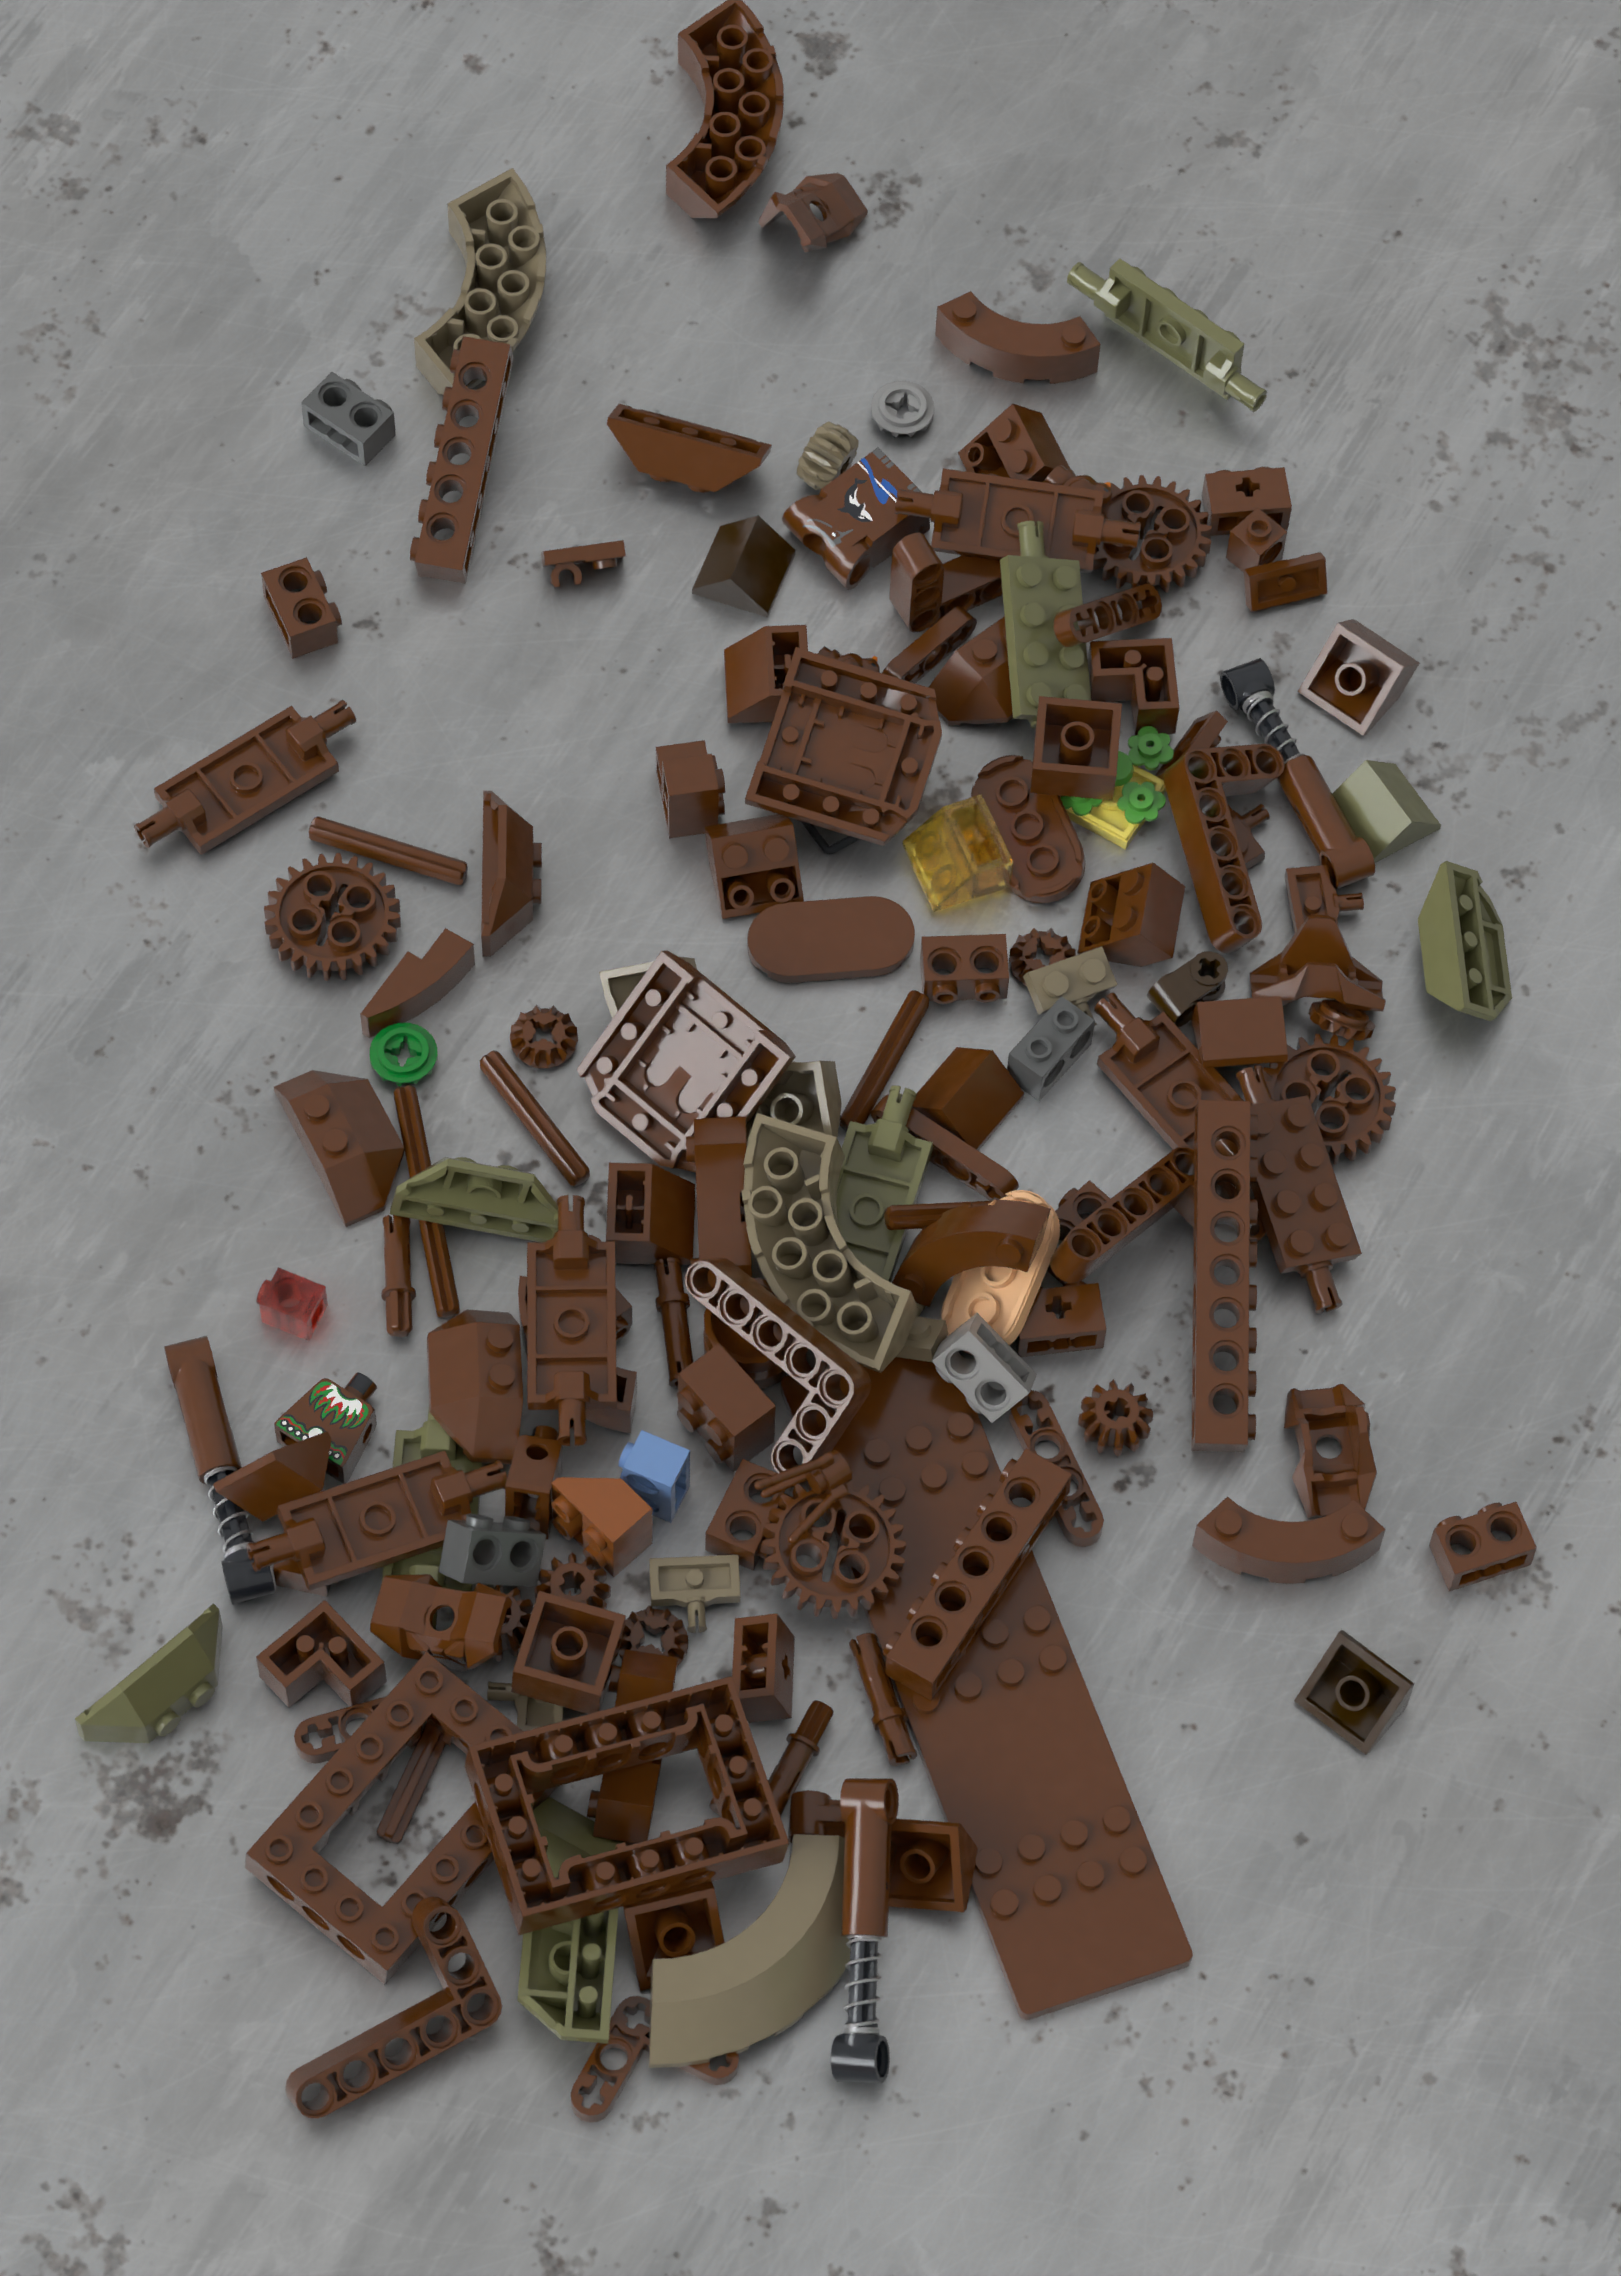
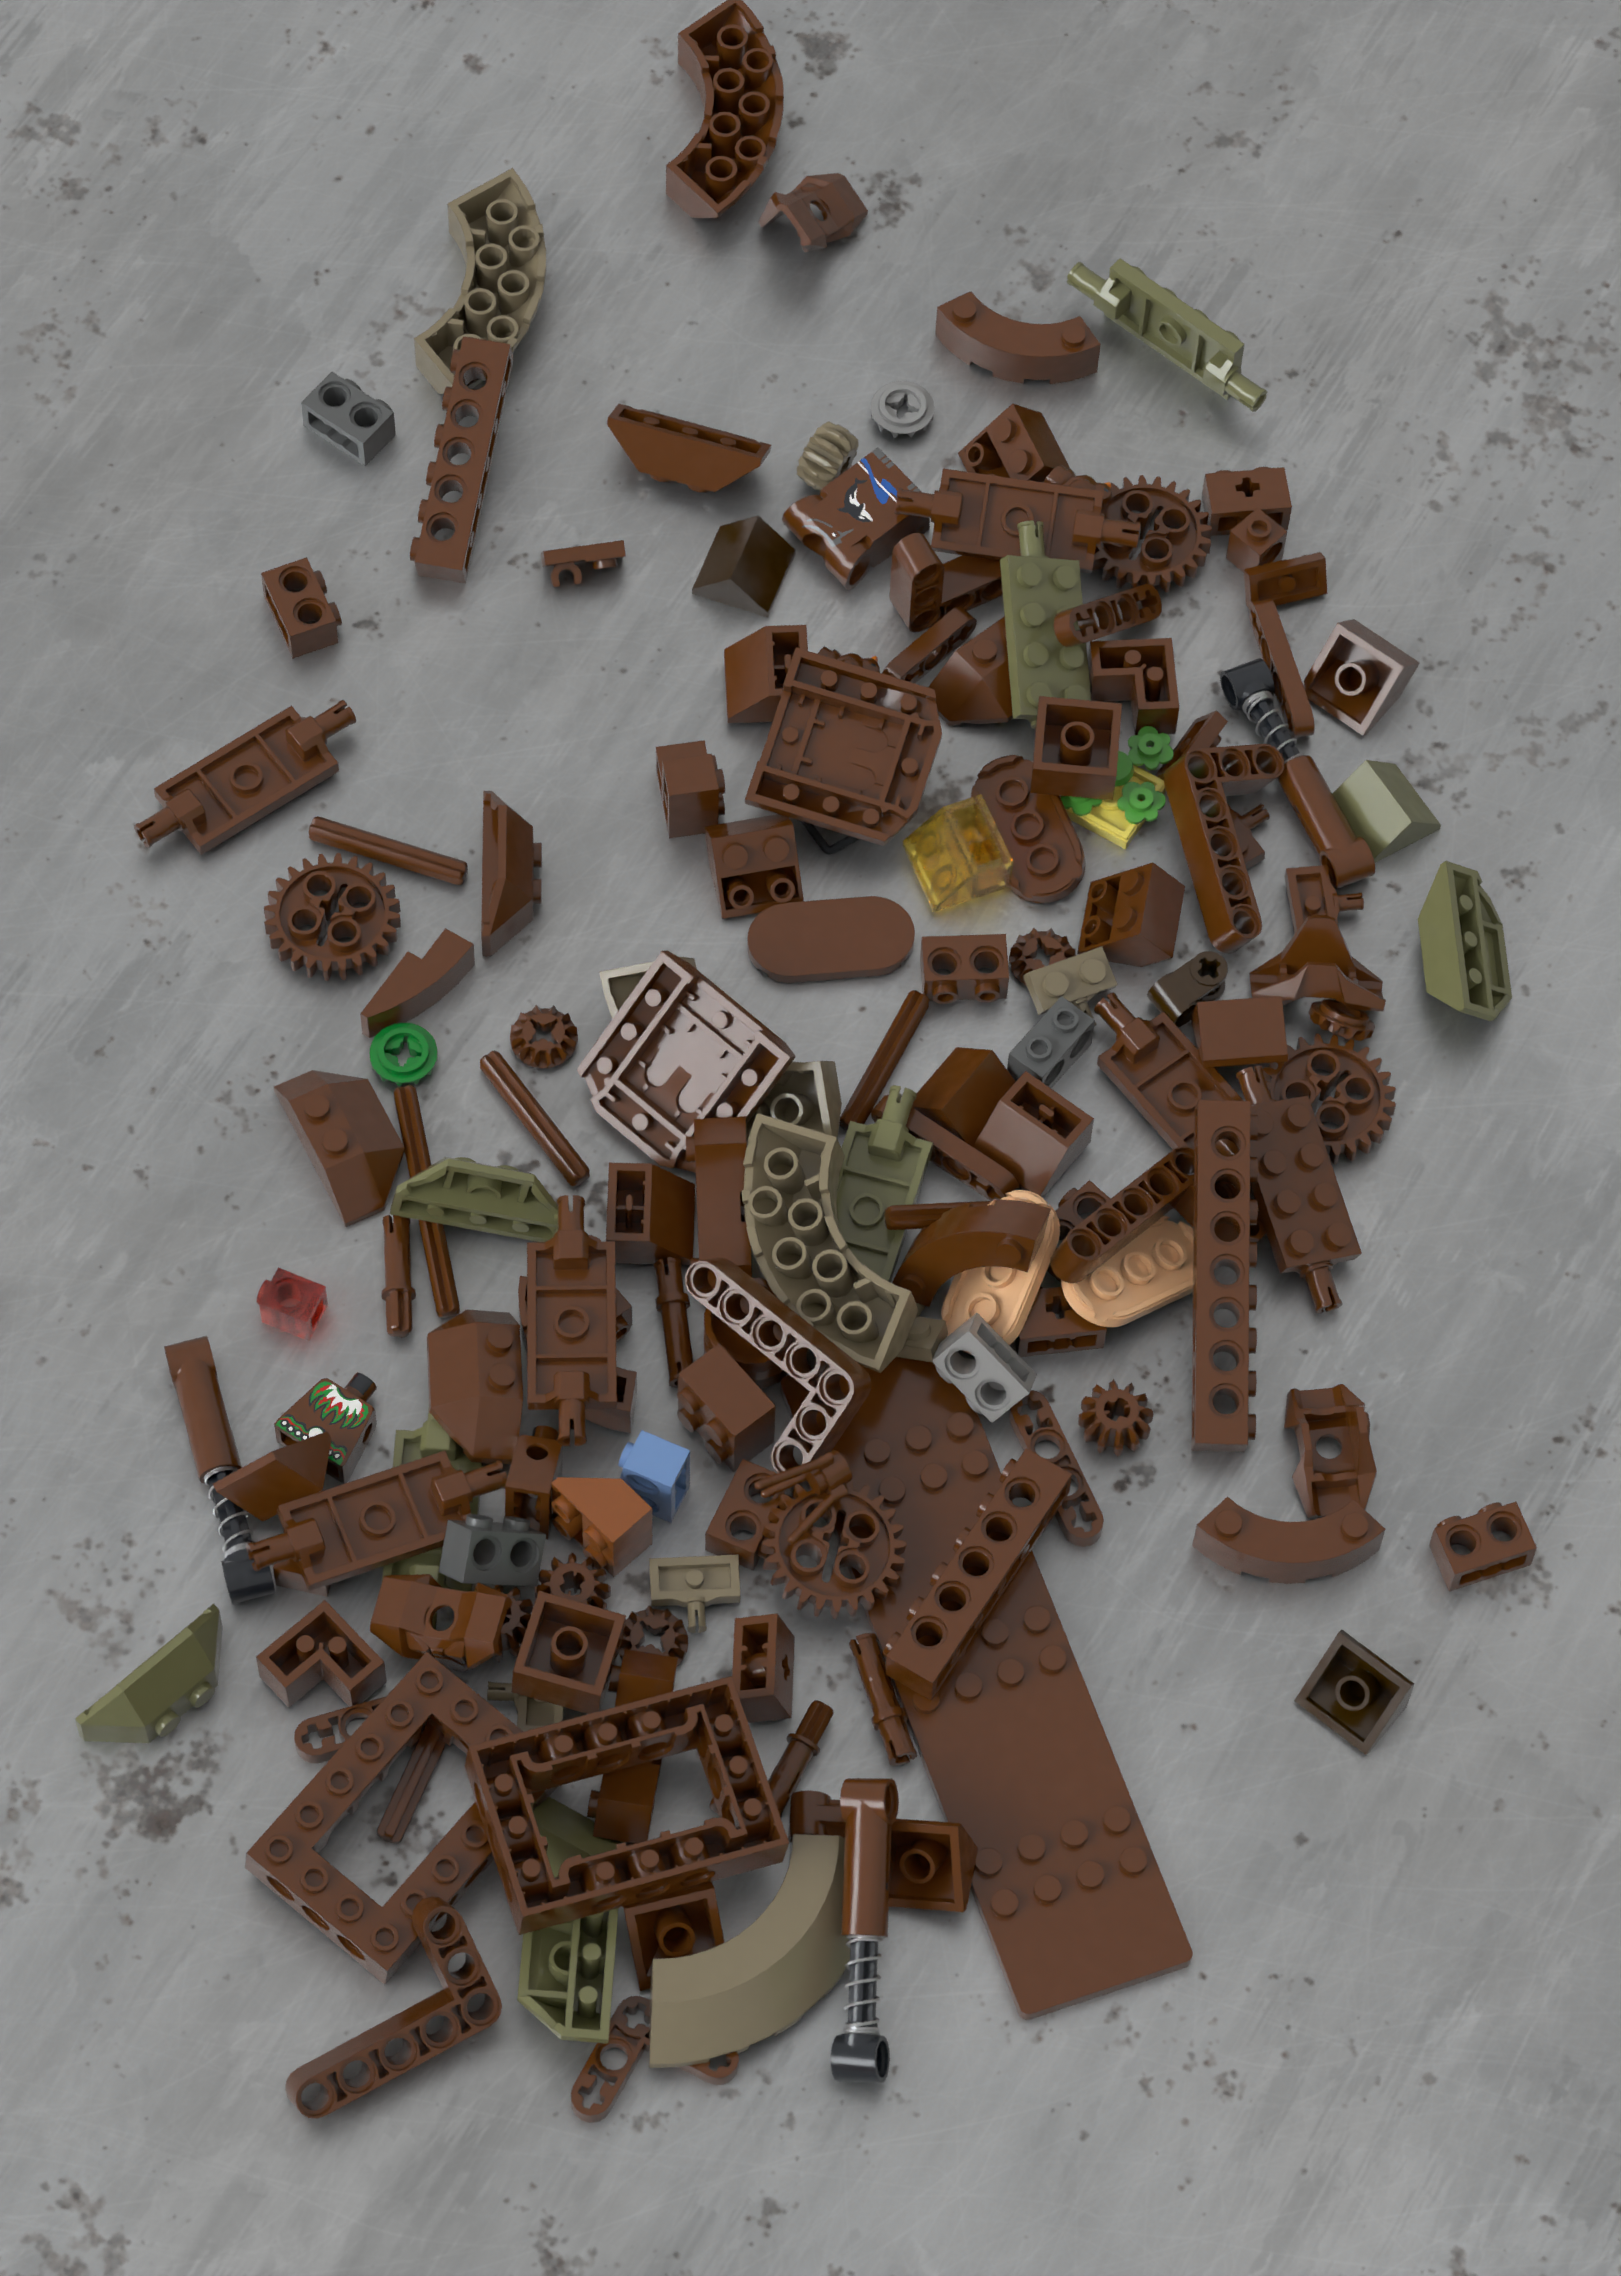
none -> reddish brown slope [973,1071,1094,1198]
none -> light nougat tile [1061,1216,1193,1327]
none -> reddish brown beam [1249,598,1315,738]

